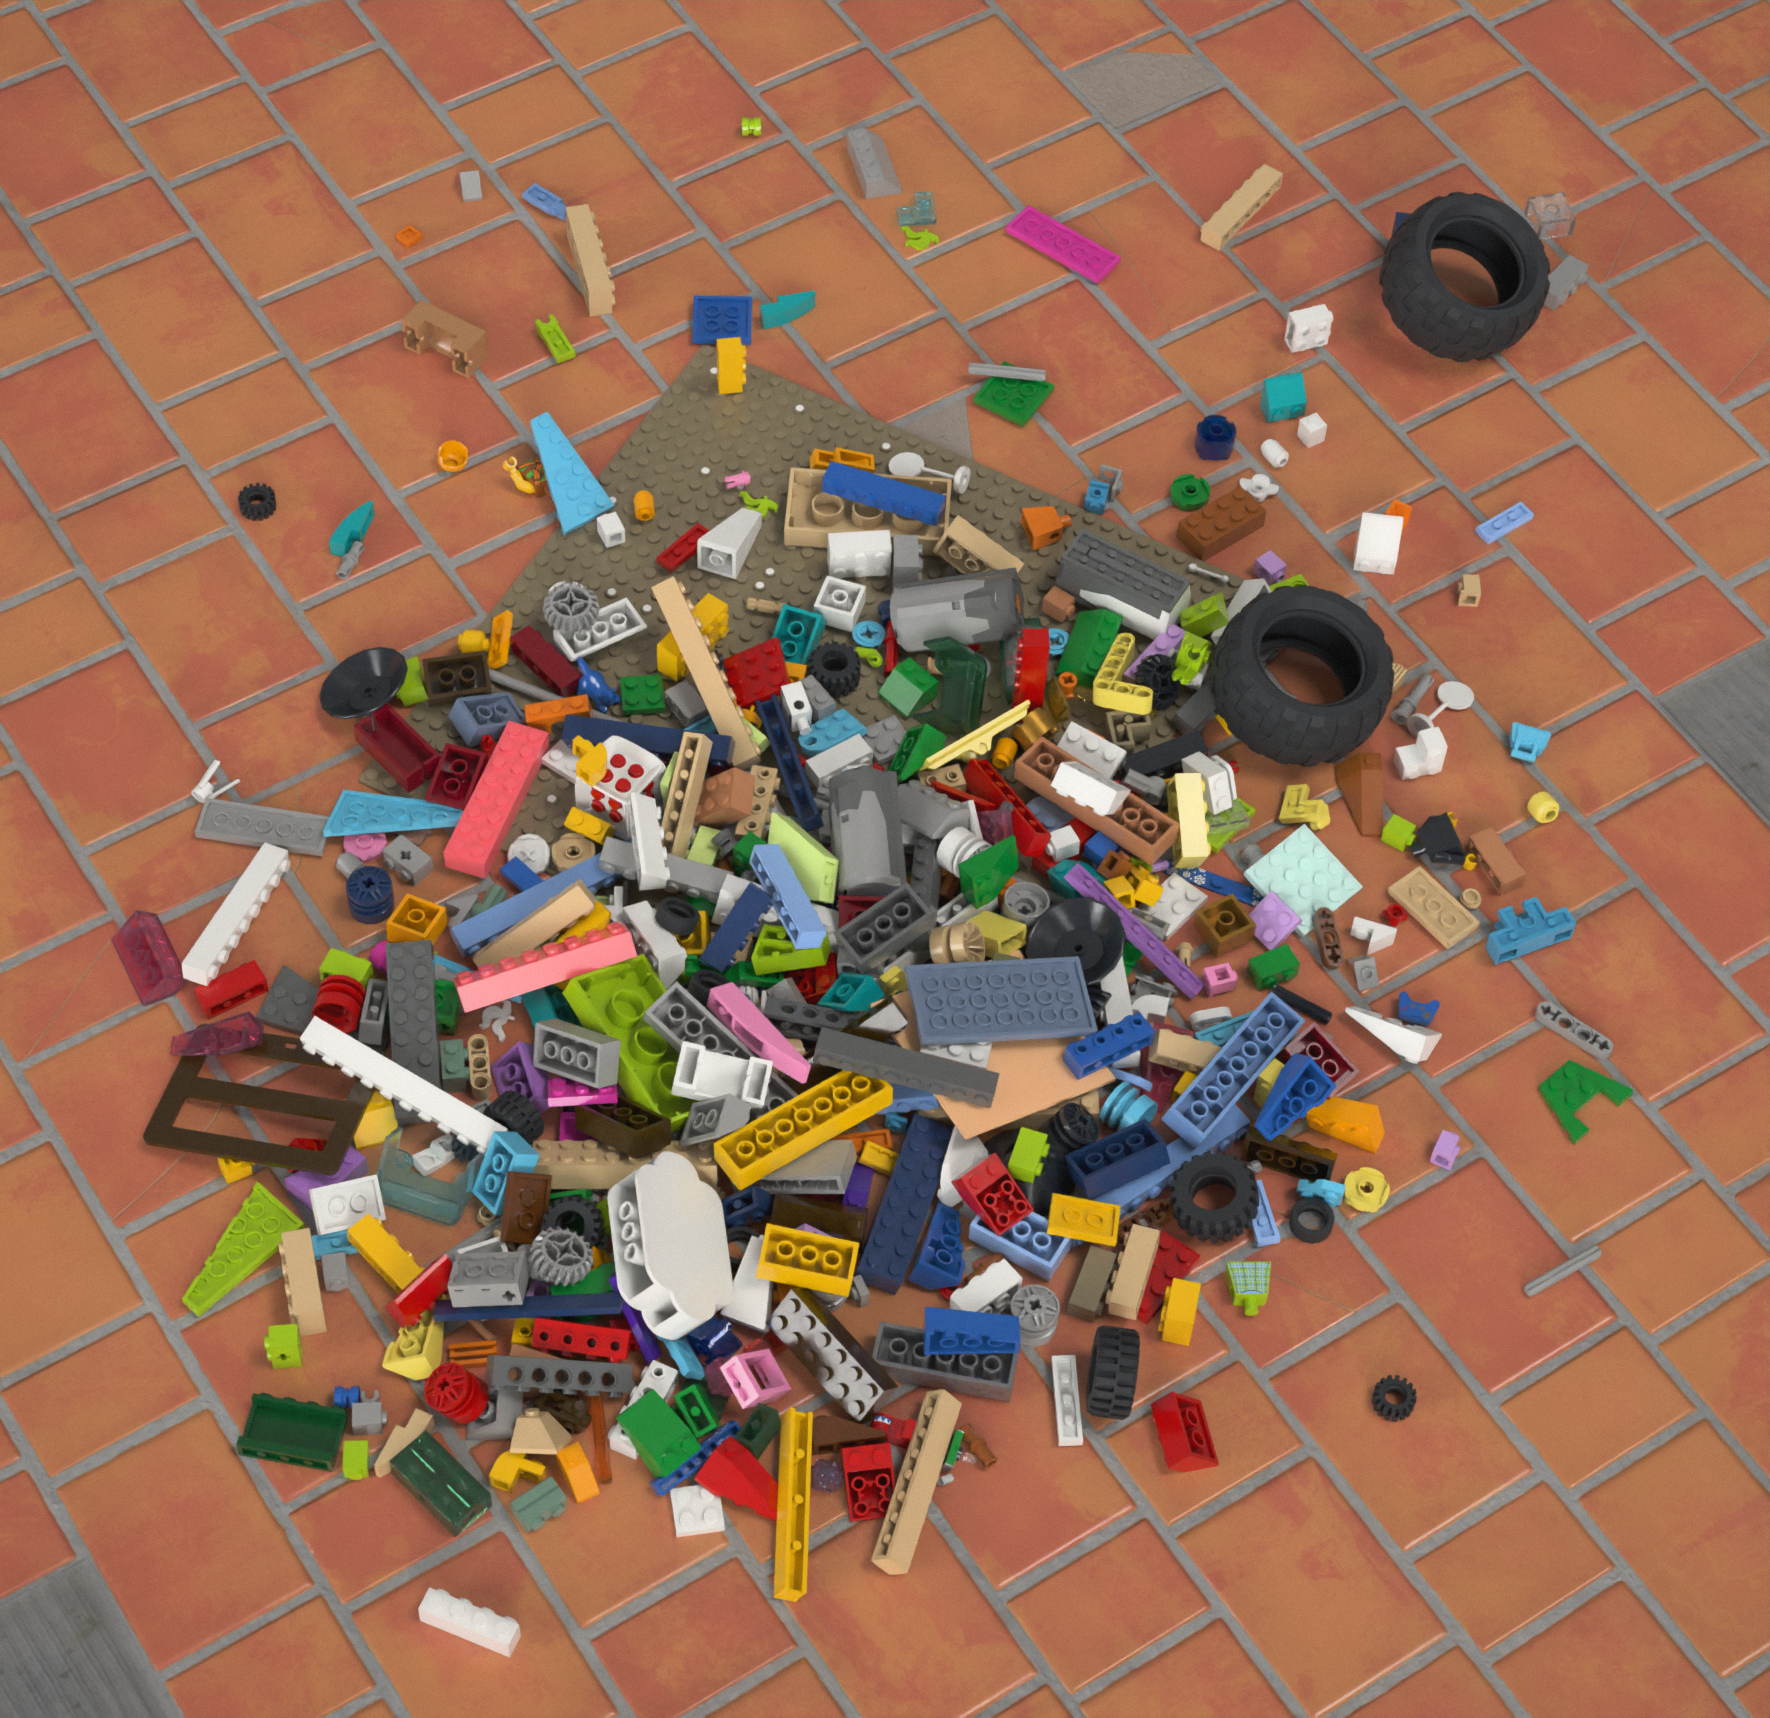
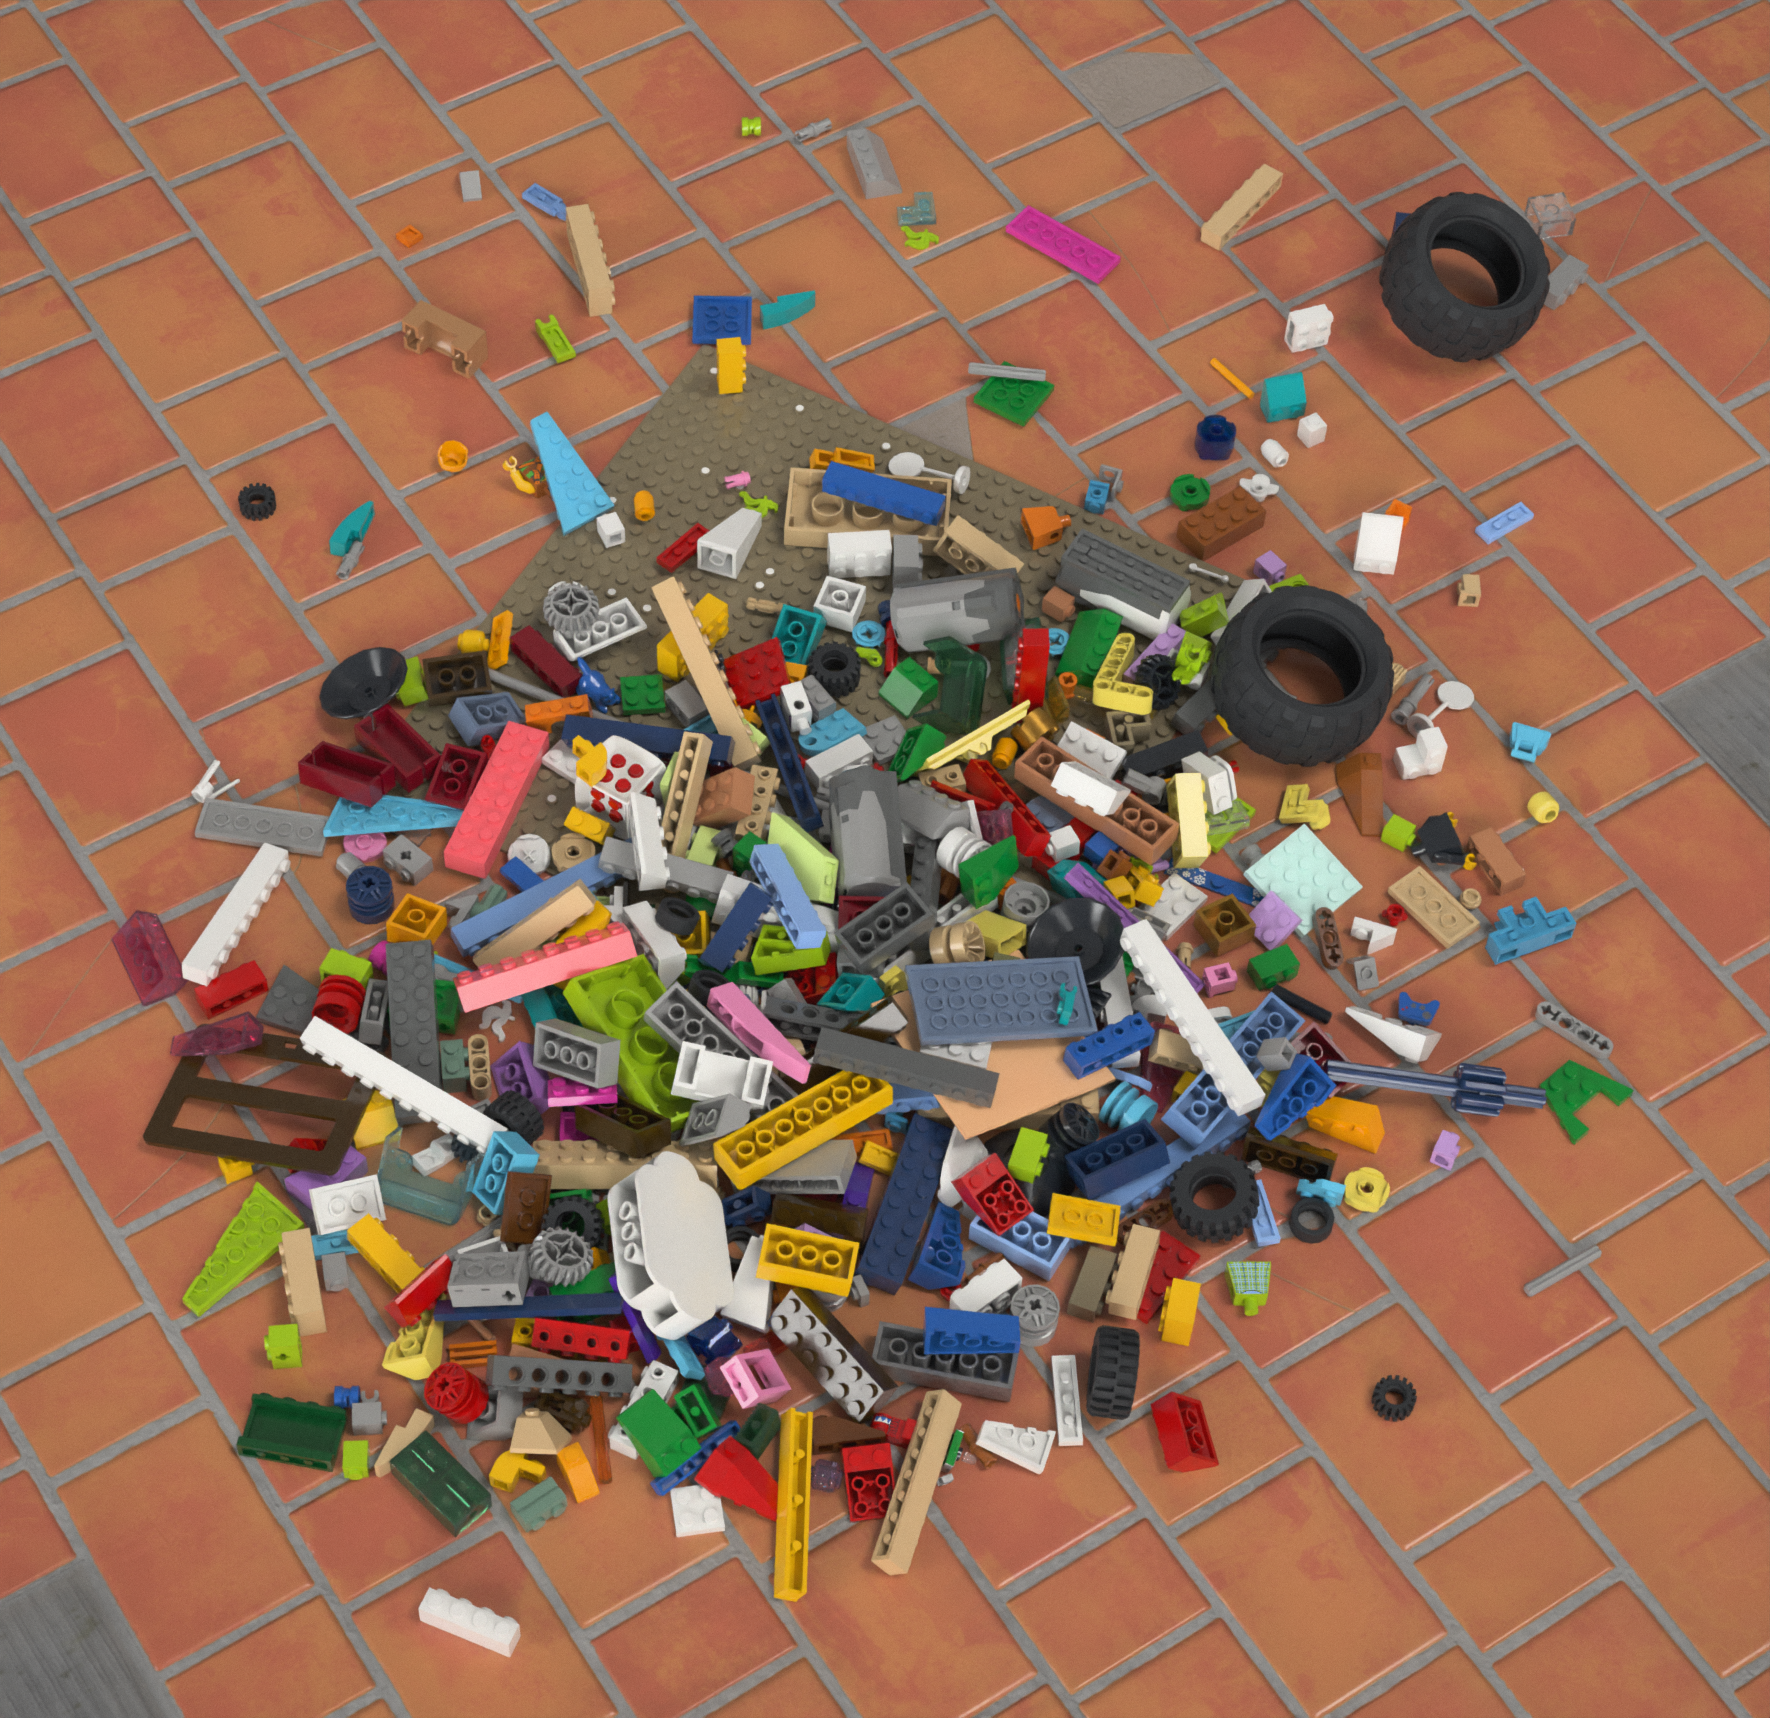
none -> dark red piece [298,741,396,808]
none -> light grey pin [795,118,832,142]
none -> white wing [975,1420,1056,1475]
none -> teal plate [1056,983,1077,1025]
none -> white brick [1120,919,1266,1116]
none -> light orange bar [1210,358,1255,399]
none -> light grey brick [1256,1037,1297,1071]
none -> dark blue axle [1323,1059,1547,1117]

